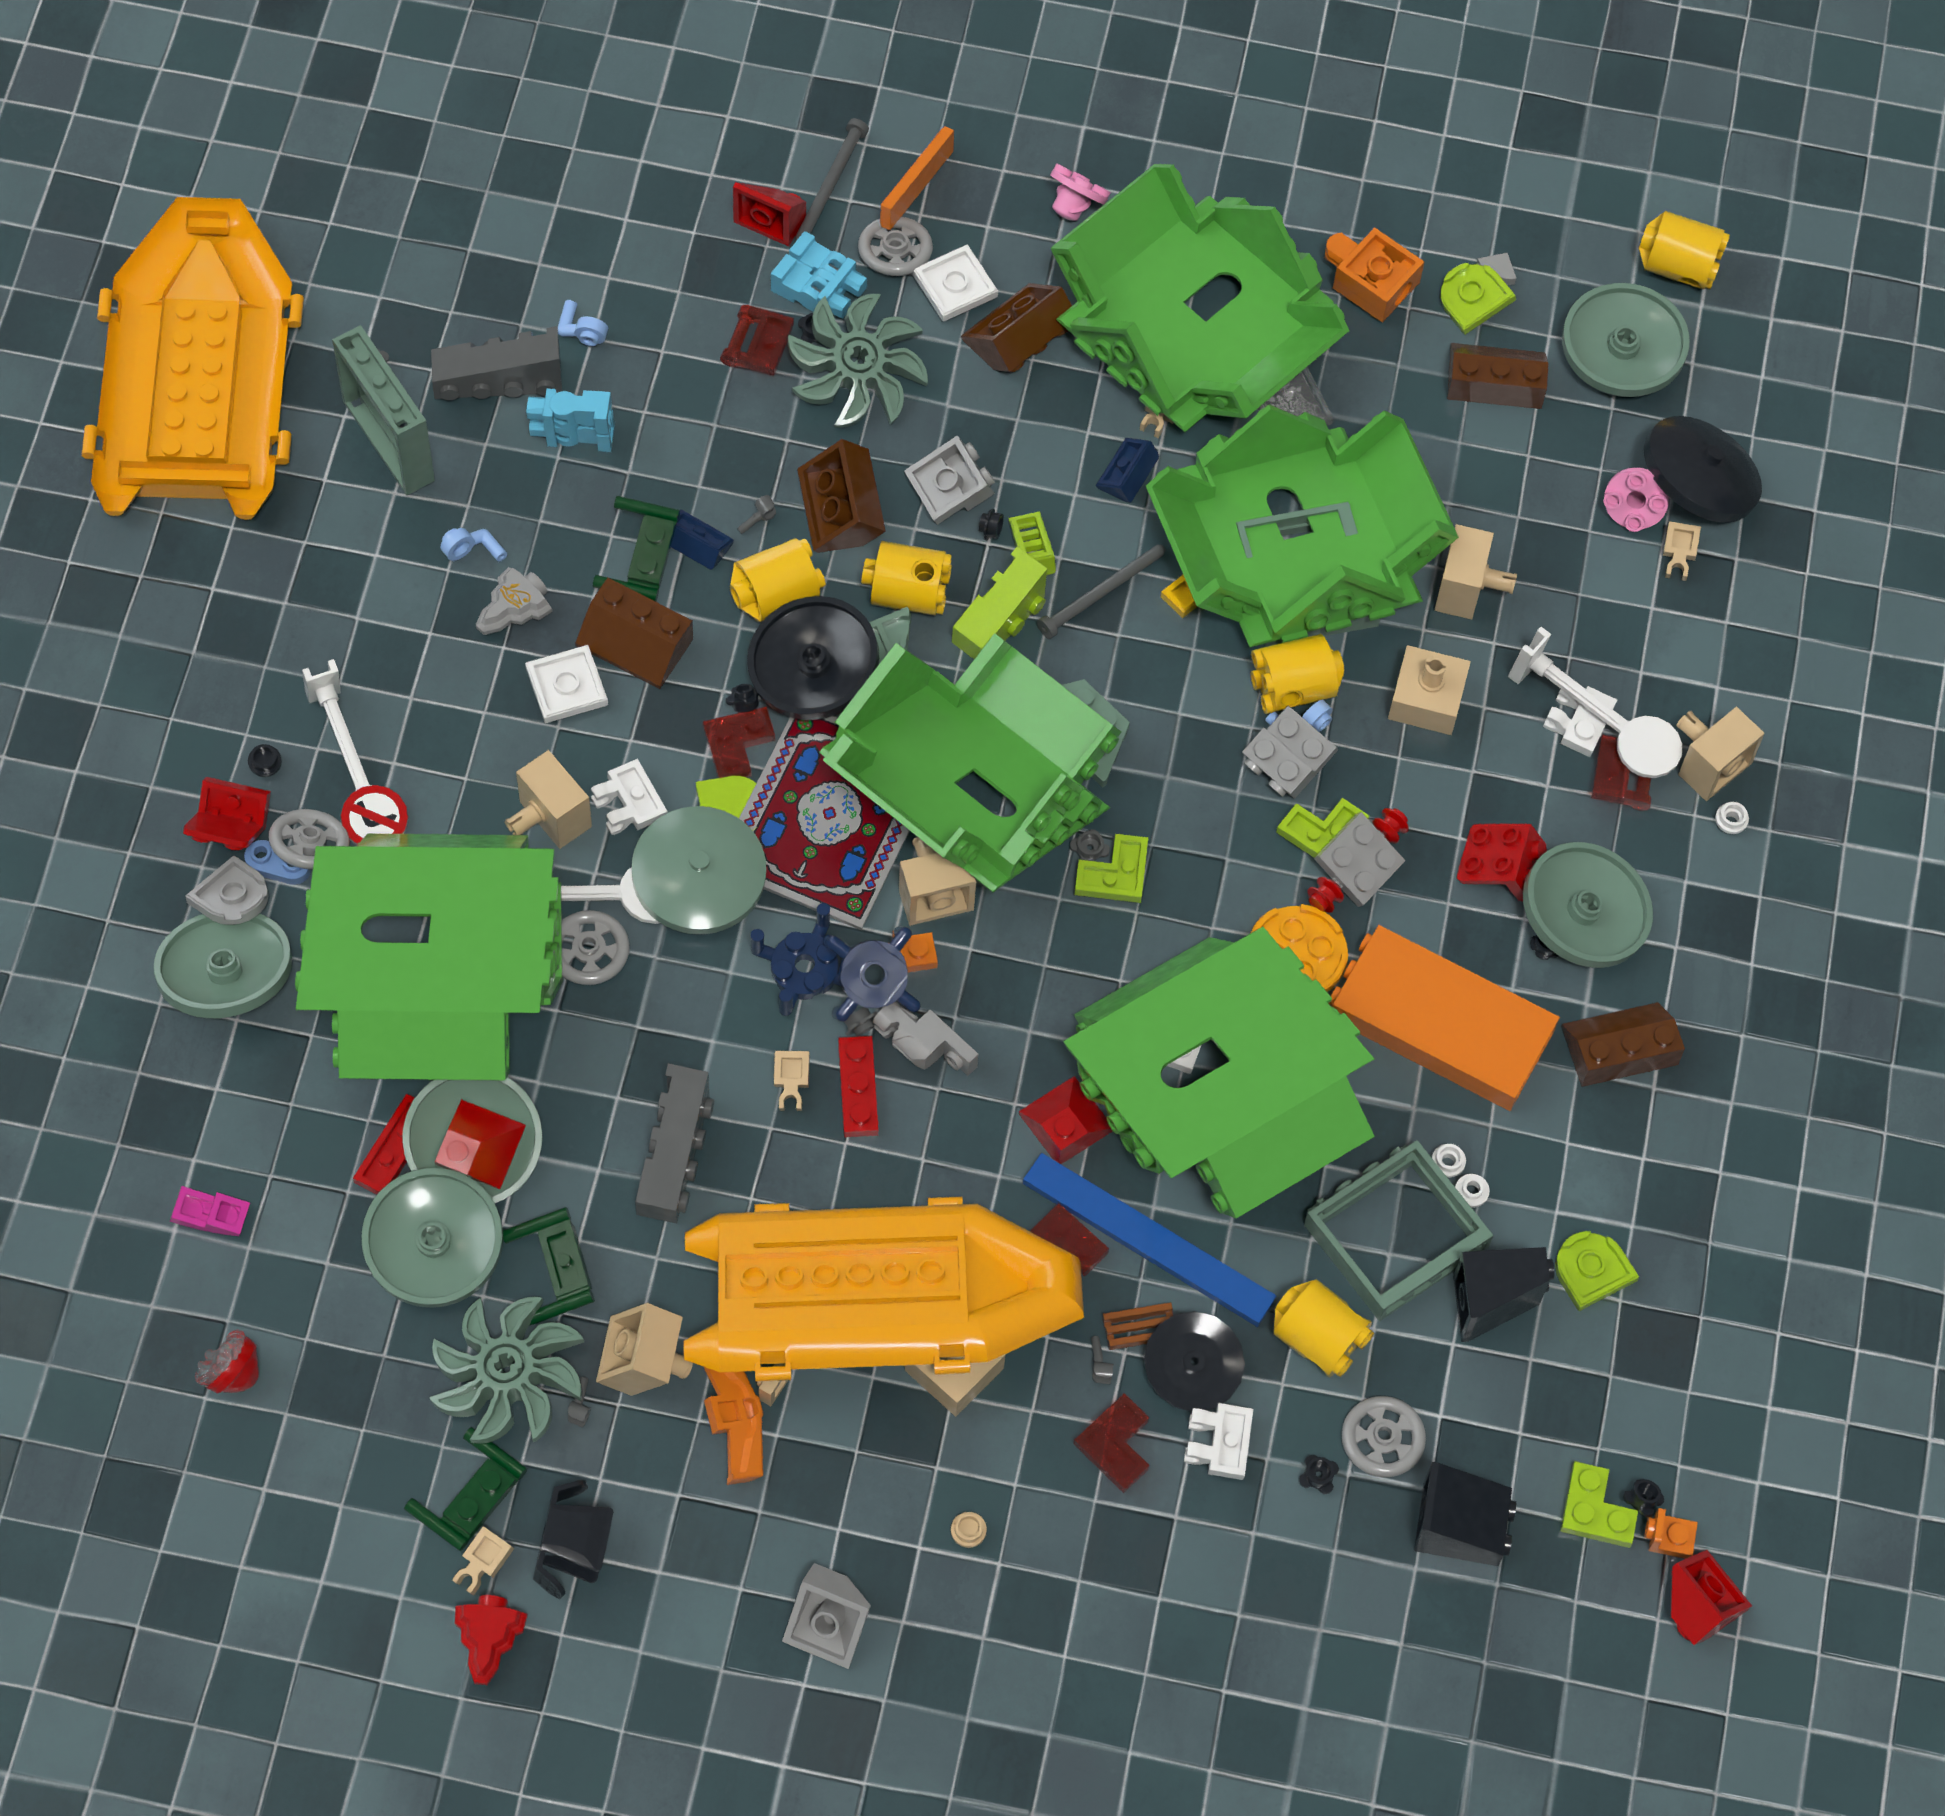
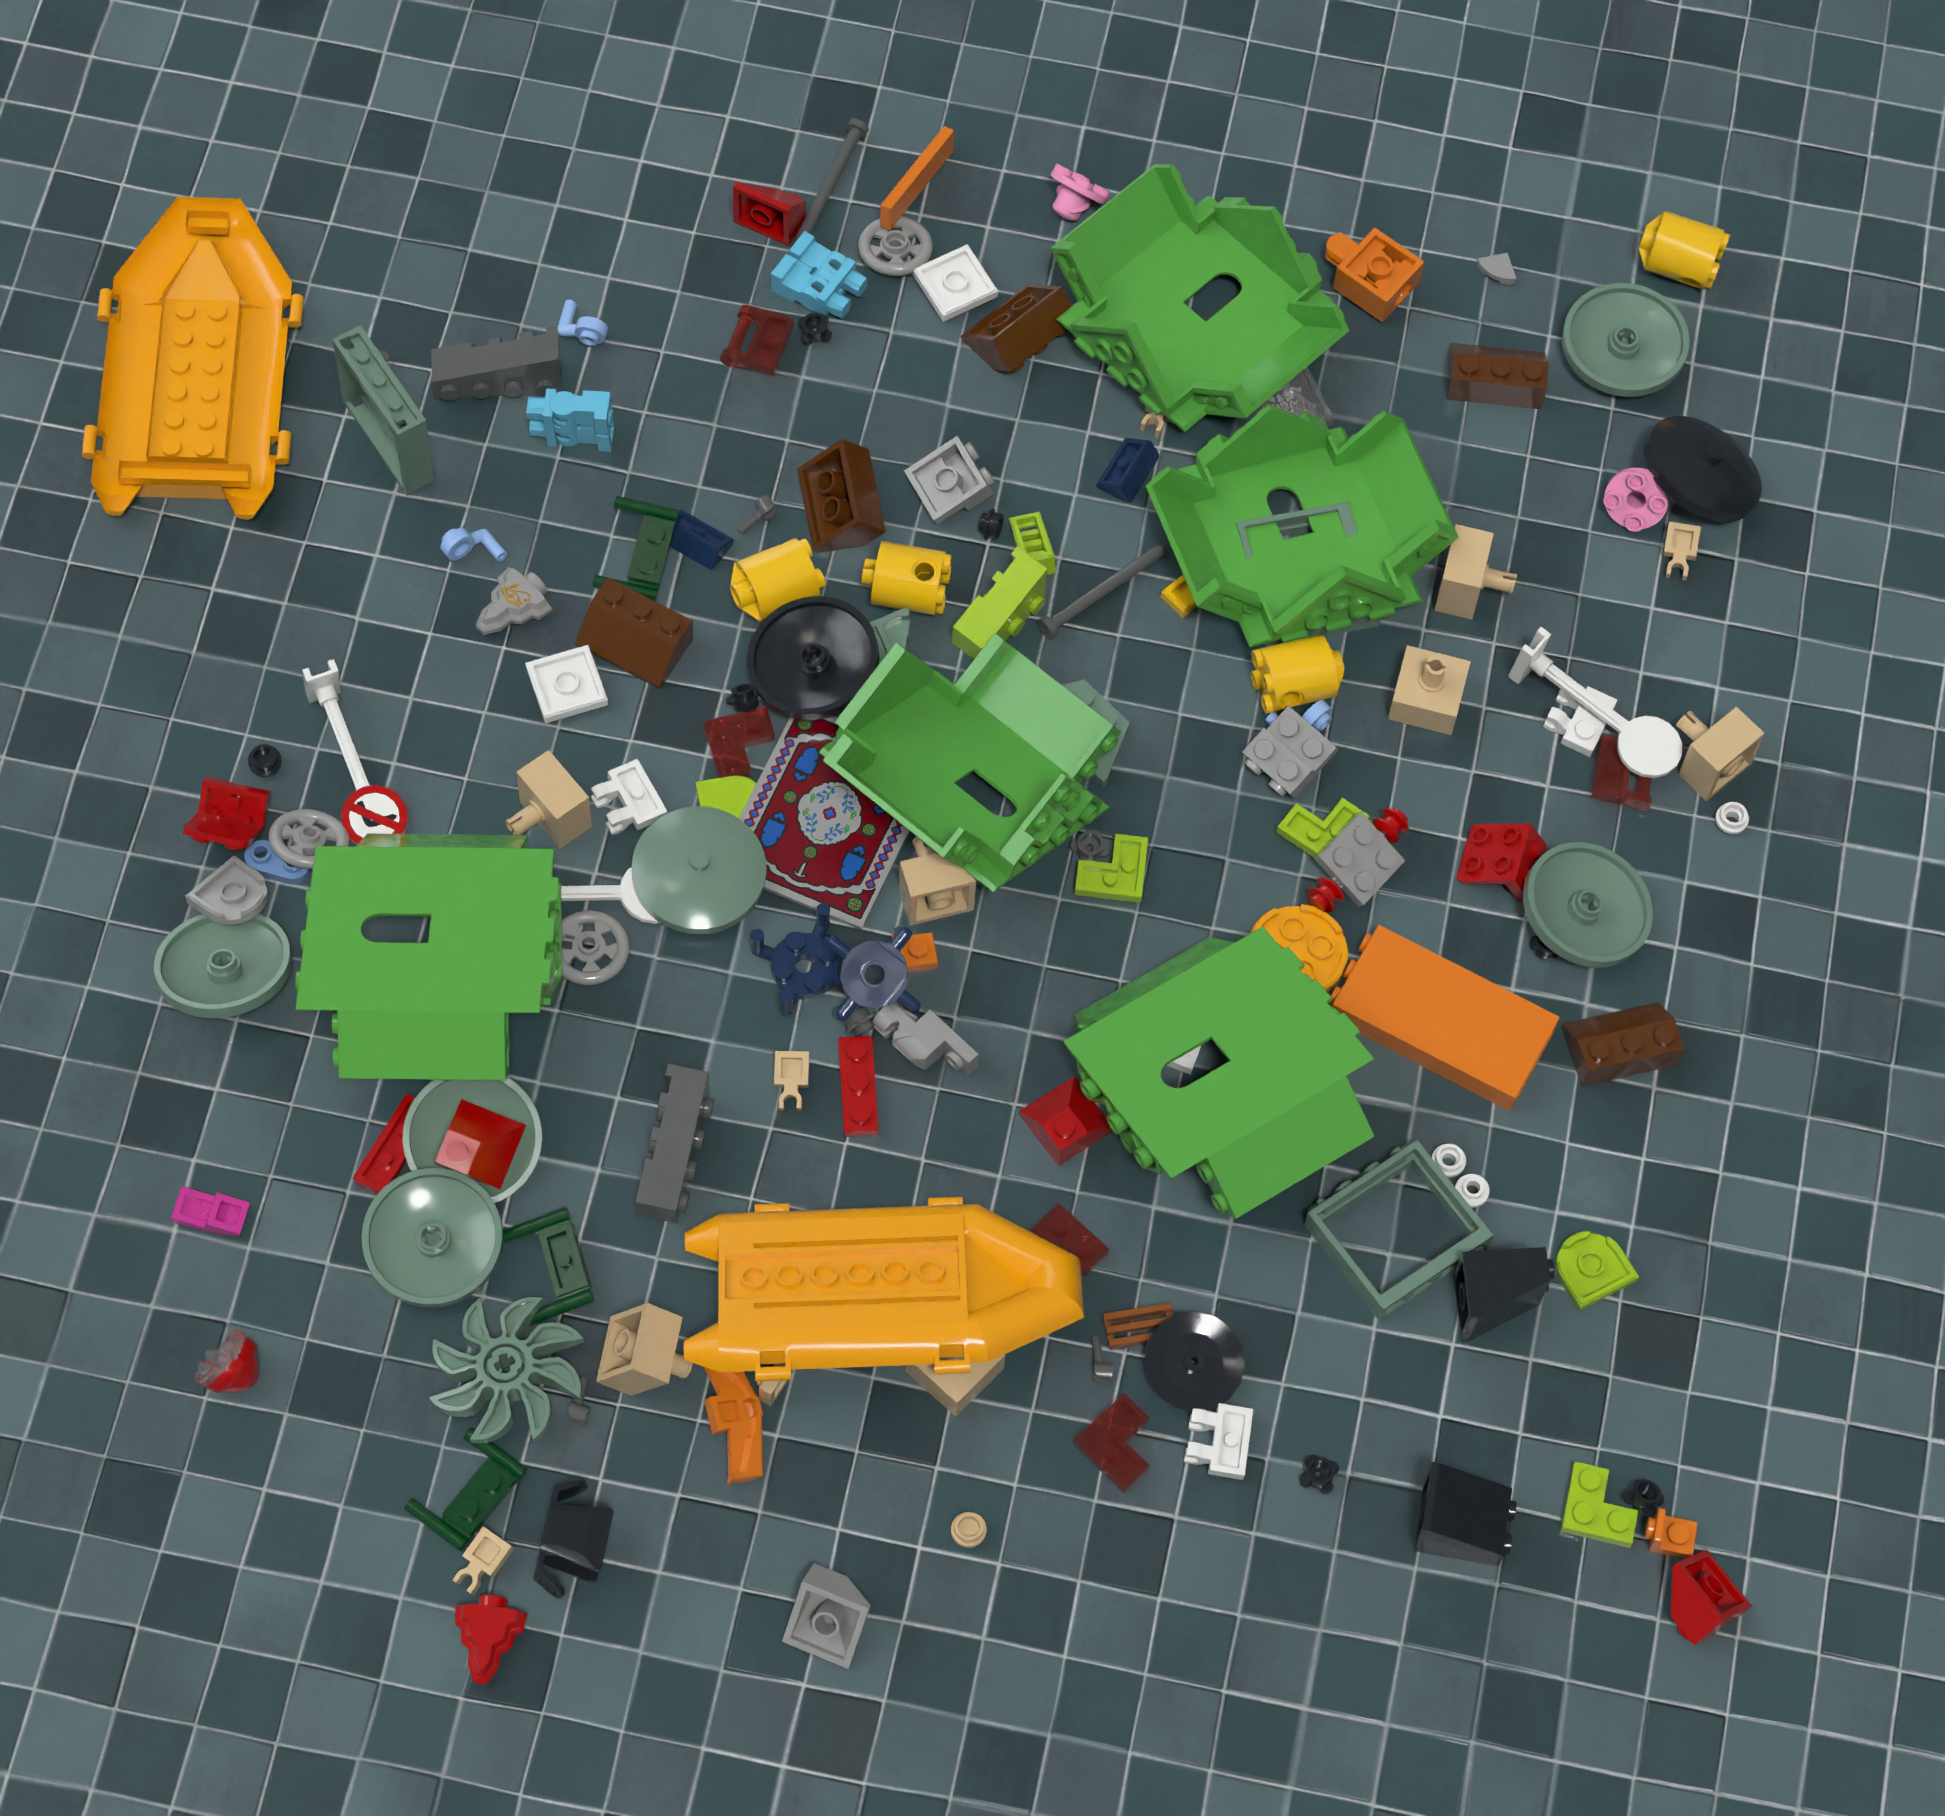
sand green piece [788,294,928,428] -> none
blue tile [1023,1153,1277,1327] -> none
yellow cylinder [1274,1279,1375,1377] -> none
light grey plate [1342,1396,1426,1477] -> none
lime tile [1440,263,1516,335] -> none

